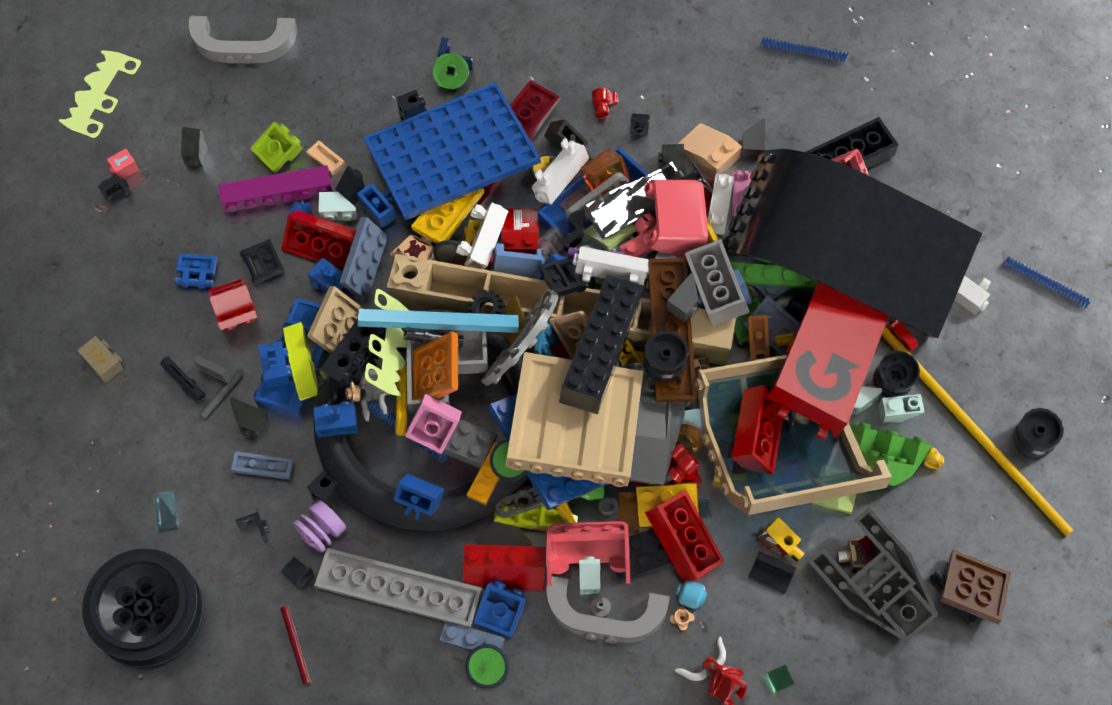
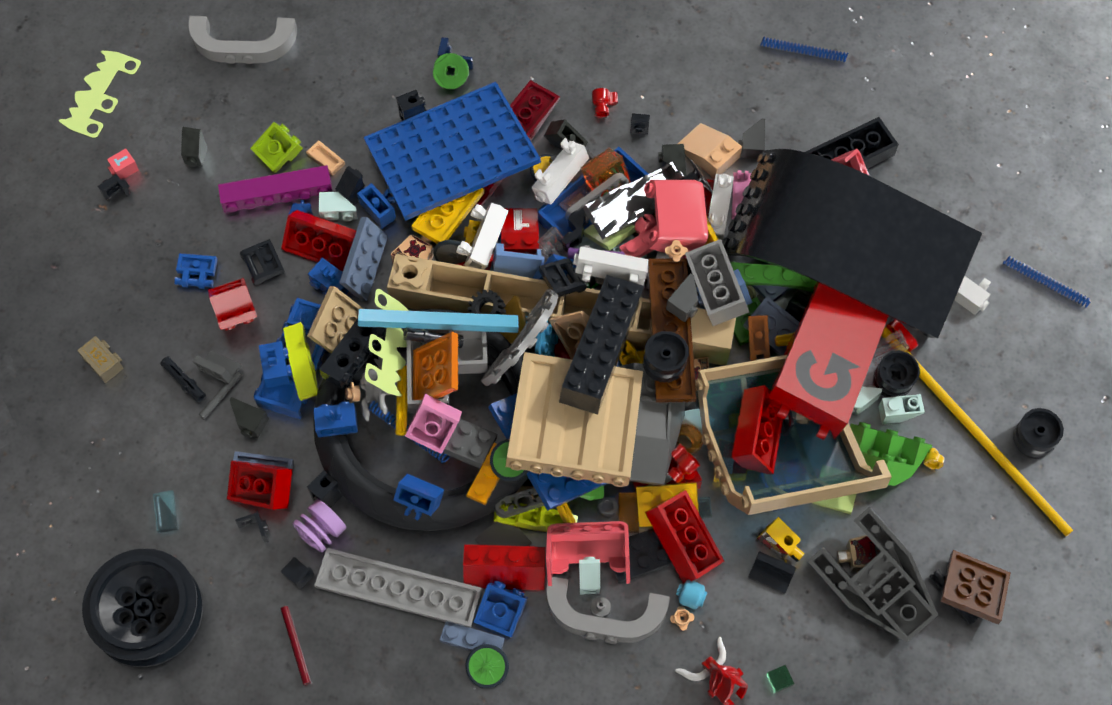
none -> red slope [227,460,292,510]
none -> light nougat plate [665,240,688,262]
none -> clear tile [872,330,910,366]

